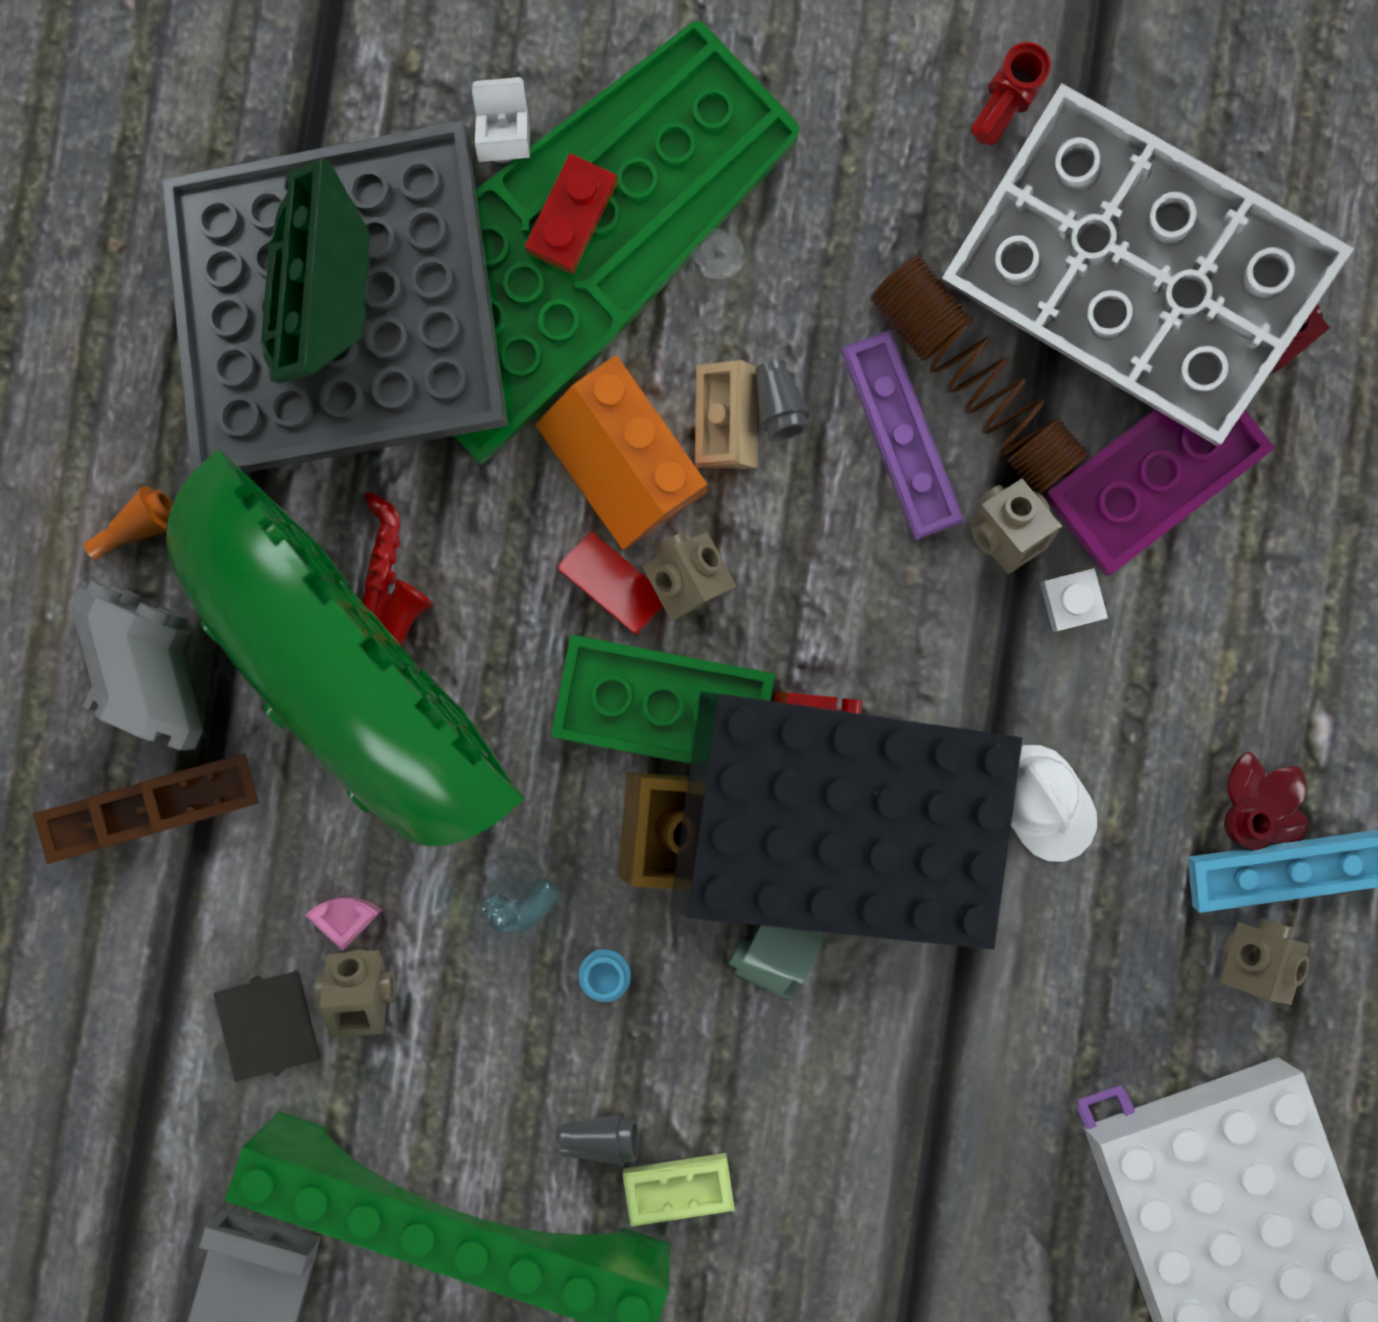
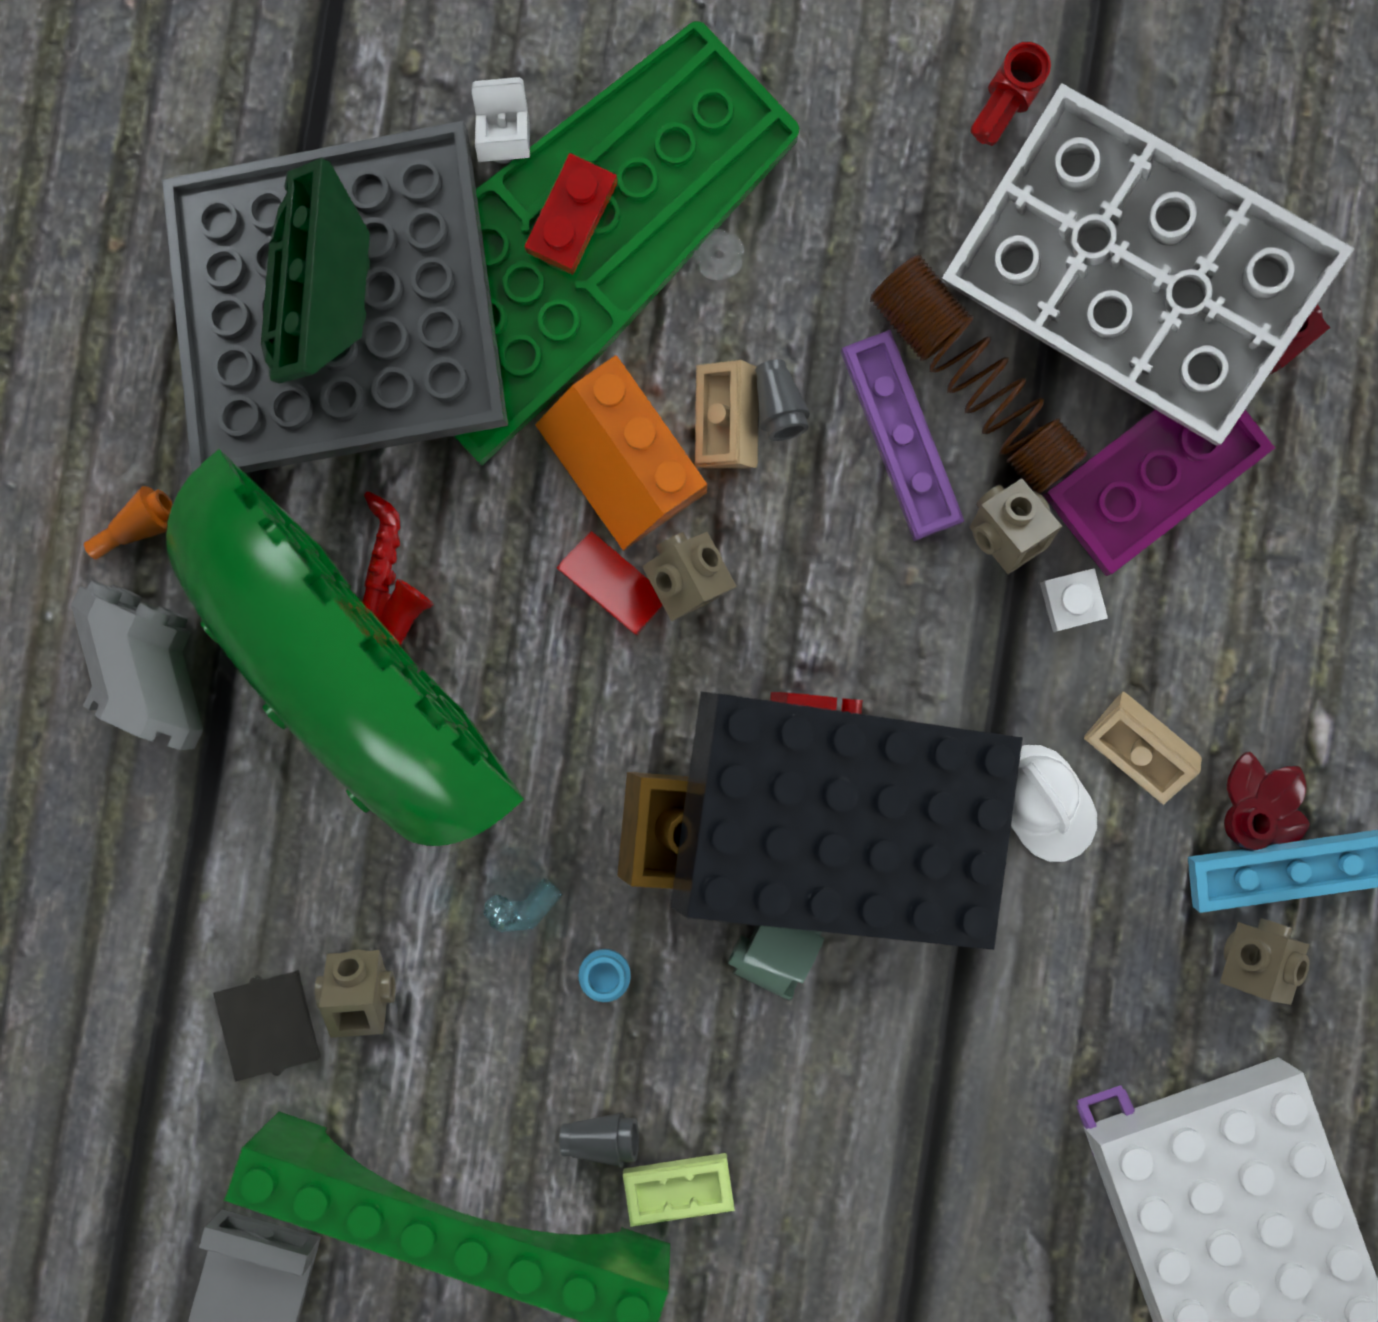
reddish brown slope [33,754,259,864] -> none
bright pink tile [305,897,382,951] -> none
green plate [551,635,775,764] -> none
none -> tan slope [1084,692,1202,805]

